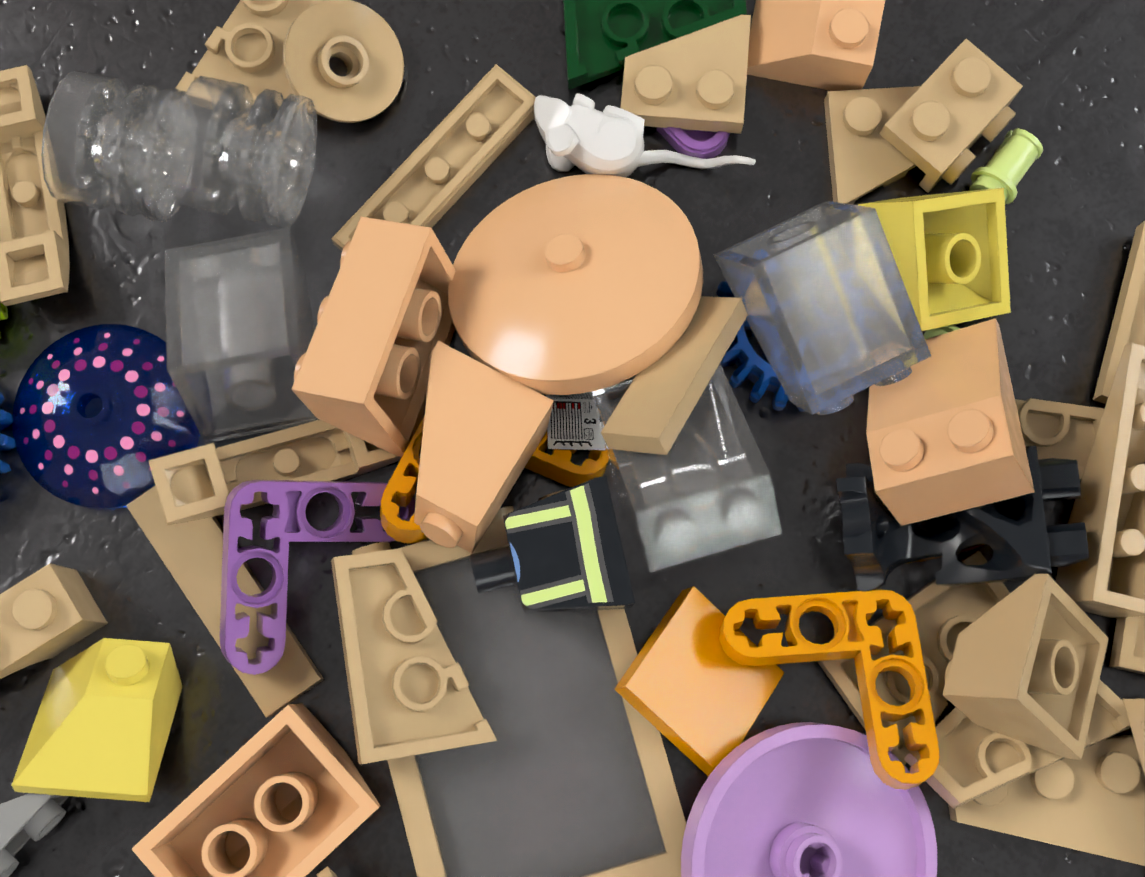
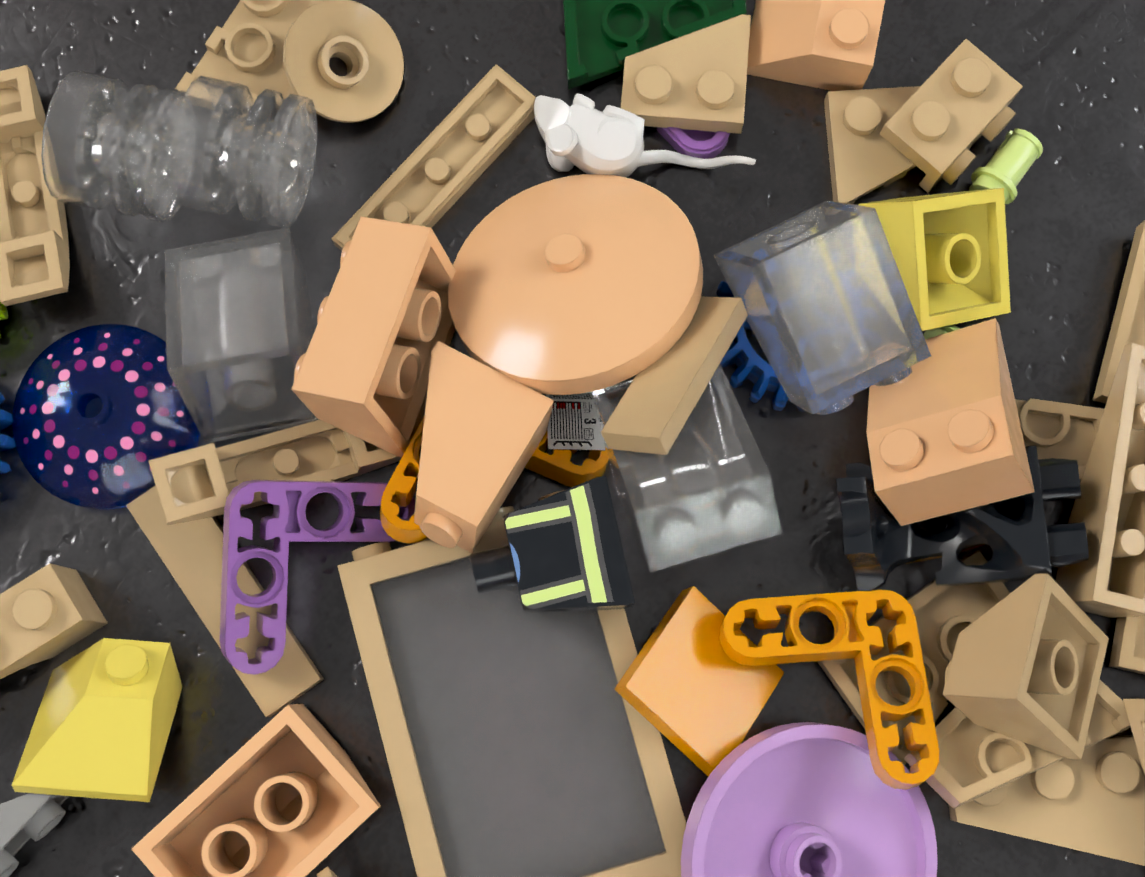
tan wing [331,548,497,764] -> none

